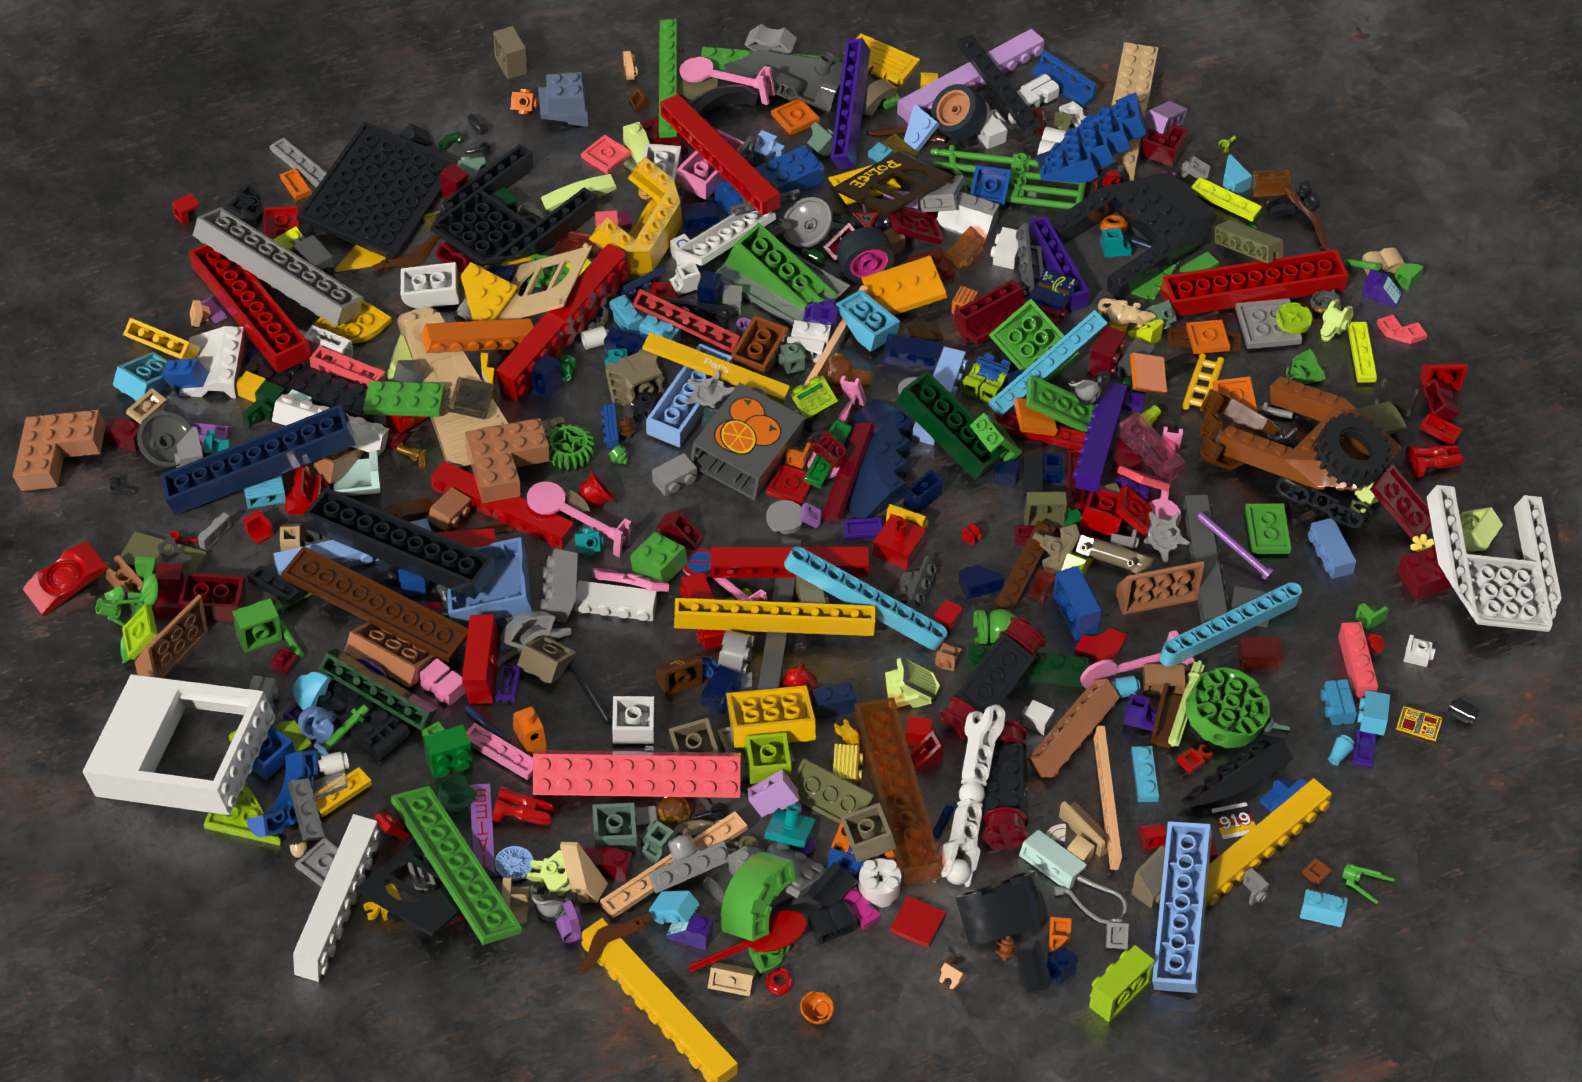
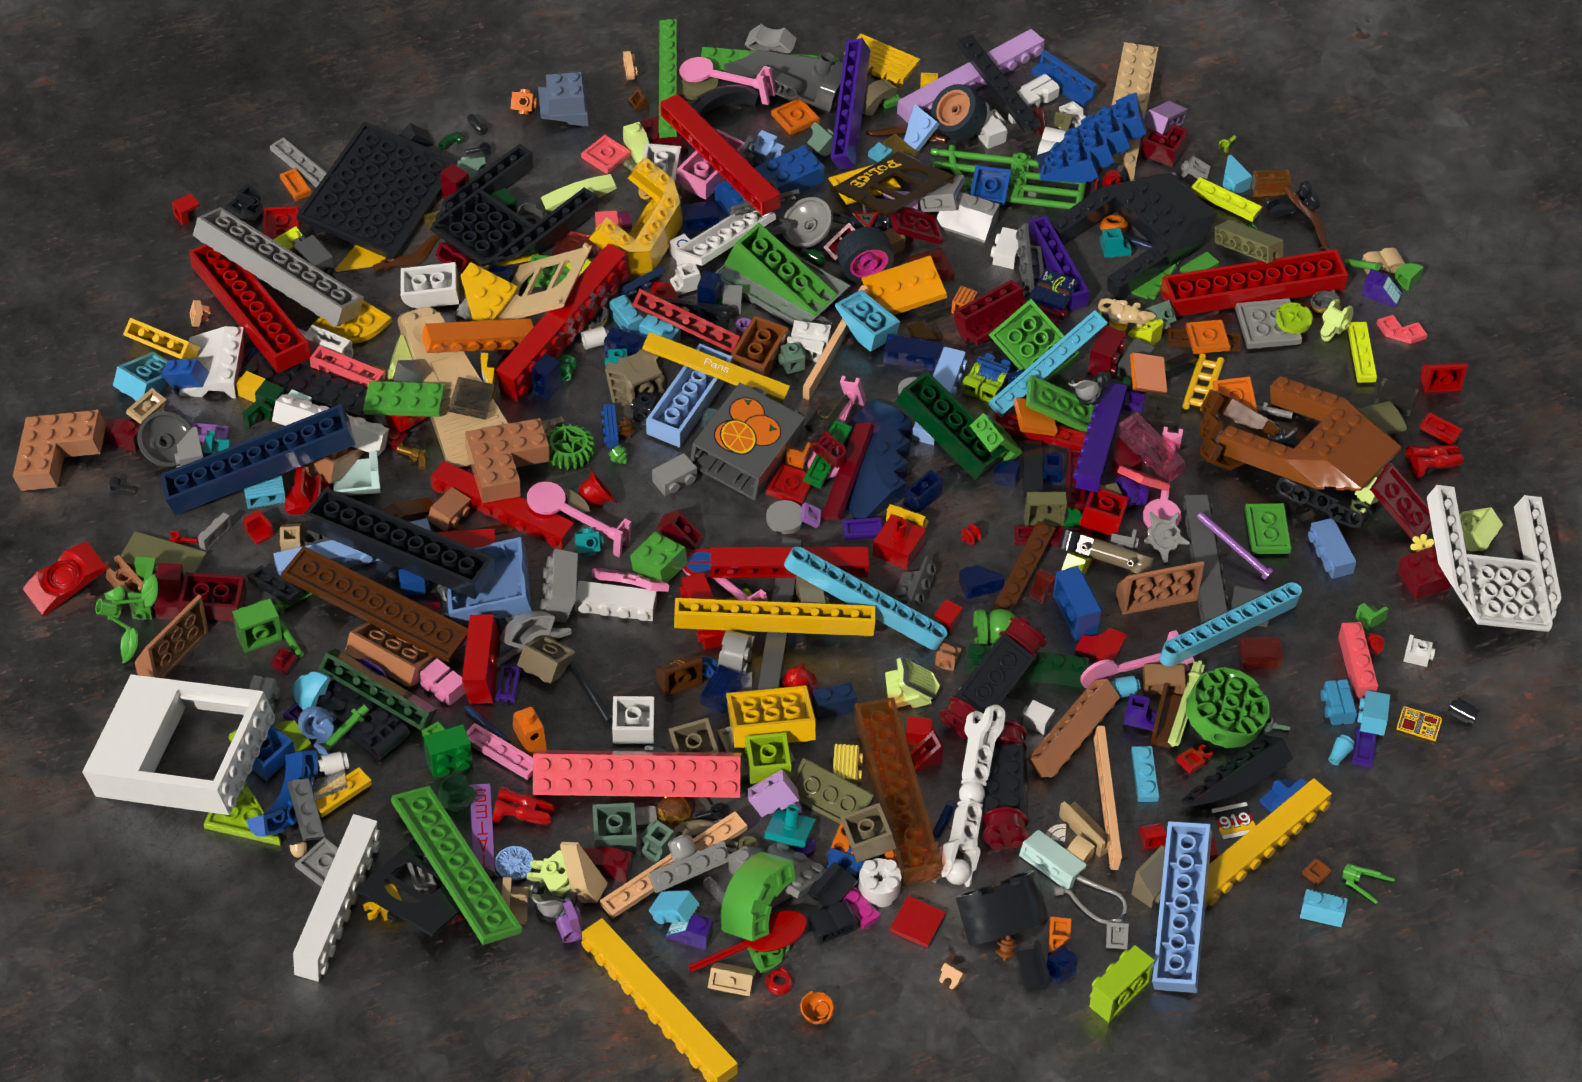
lime tile [122,604,158,660] -> none
dark grey bracket [156,536,193,566] -> none
medium lavender sticker [201,298,227,323] -> none
red wing [373,808,410,840] -> none
dark tan brick [493,26,529,79] -> none
reddish brown piece [577,913,653,975] -> none
light grey piece [685,370,735,409] -> none
lime slope [790,376,838,420] -> none
dark purple brick [803,298,838,326] -> none
clear orange piece [824,353,874,394] -> none
yellow plate [834,719,860,749] -> none
clear orange brick [945,226,986,269] -> none
dark tan piece [1032,524,1080,576] -> none
red tile [1115,485,1153,535] -> none
lime cone [1134,405,1161,431] -> none
light grey bracket [1243,868,1269,906] -> none
bright green brick [1286,349,1326,384] -> none
black tyre [1313,413,1392,488] -> none
dark red brick [1423,379,1459,422] -> none

